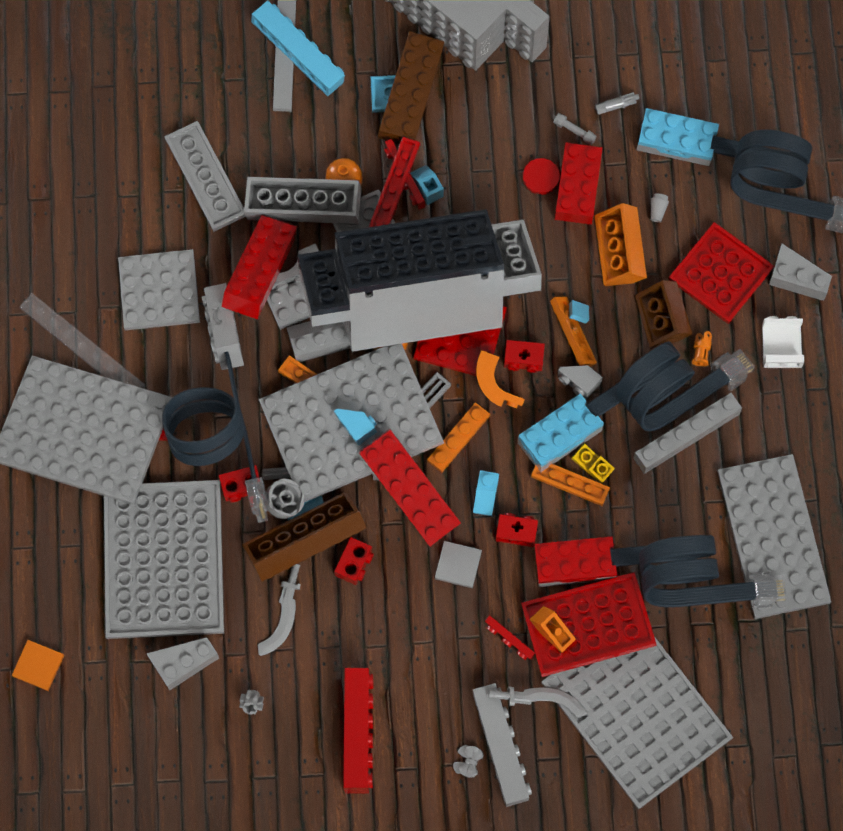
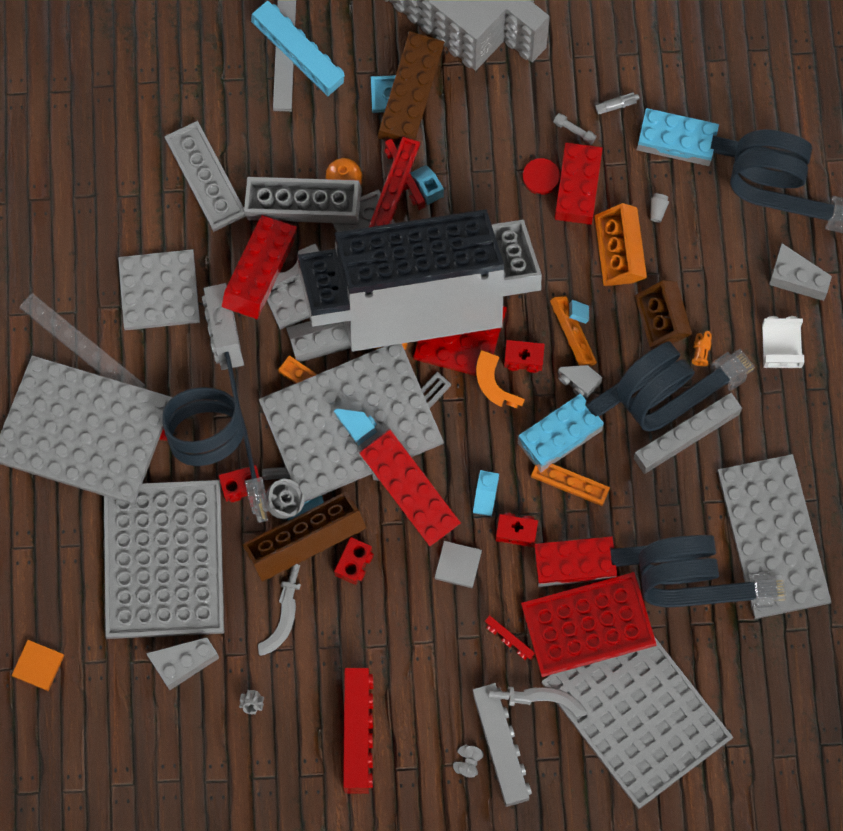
orange plate [427,402,490,473] -> none
orange slope [530,606,576,652] -> none
yellow slope [571,444,615,483] -> none
red plate [668,222,775,324] -> none

